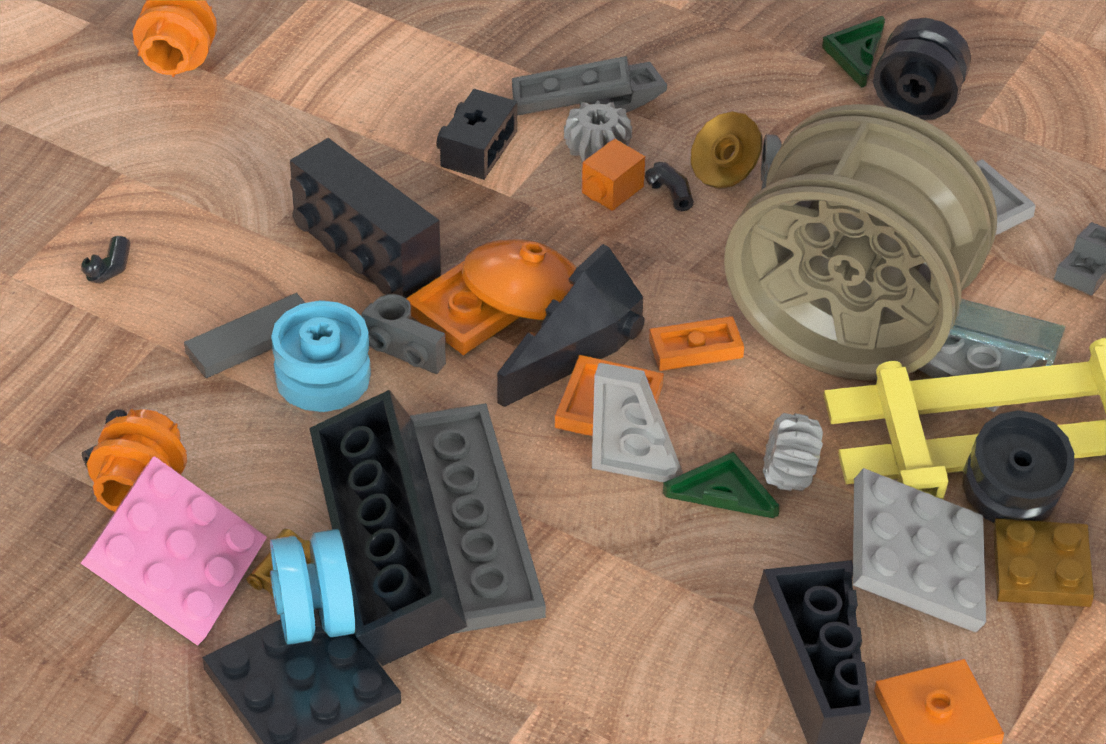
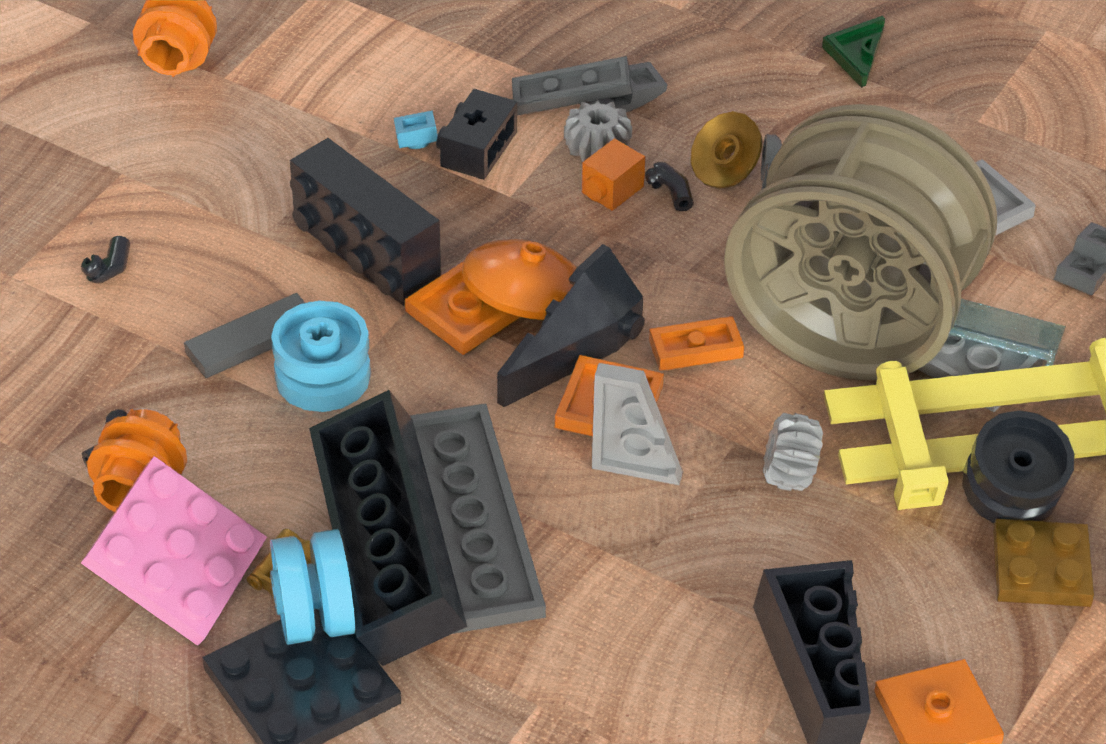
dark grey plate [362,294,446,374] -> none
dark green tile [663,452,780,518] -> none
light grey plate [853,468,986,632] -> none
black wheel [873,18,971,120] -> none
none -> medium azure plate [394,110,438,149]

